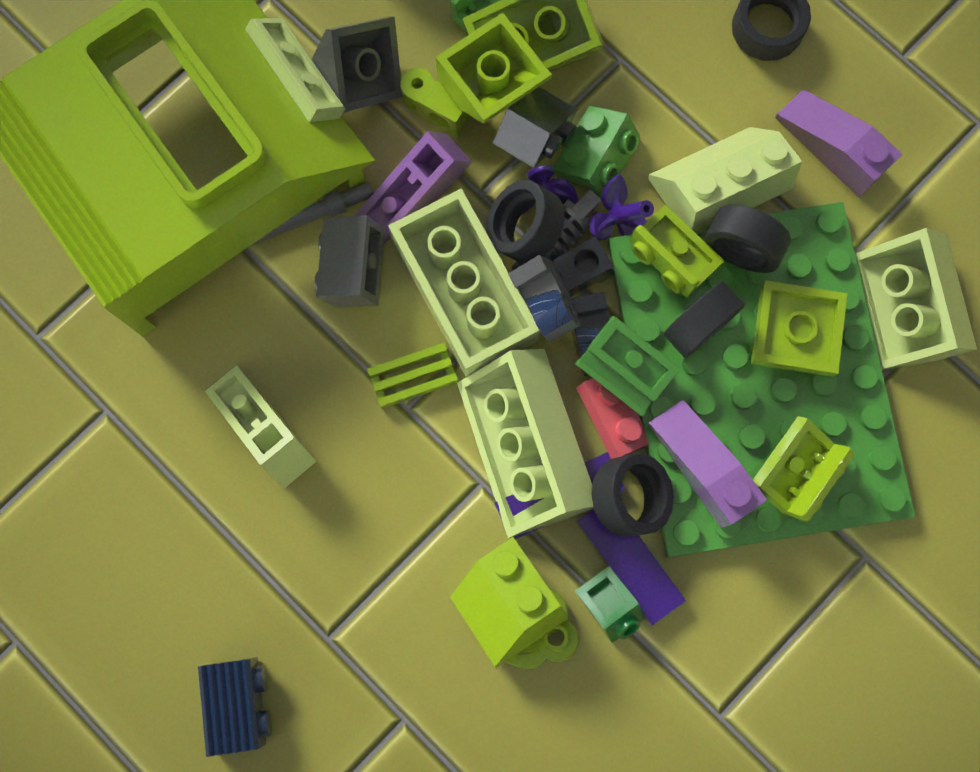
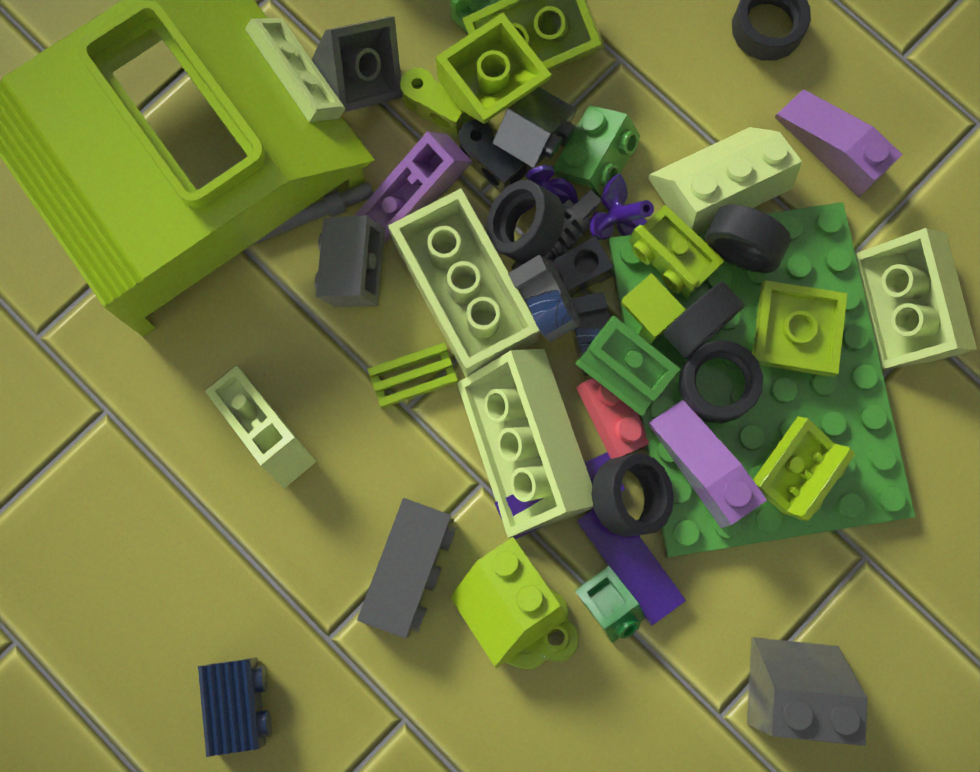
none -> dark grey brick [357,498,457,639]
none -> black leg [459,119,532,193]
none -> lime panel [621,273,686,345]
none -> black tyre [678,340,764,424]
none -> dark grey slope [747,637,867,746]

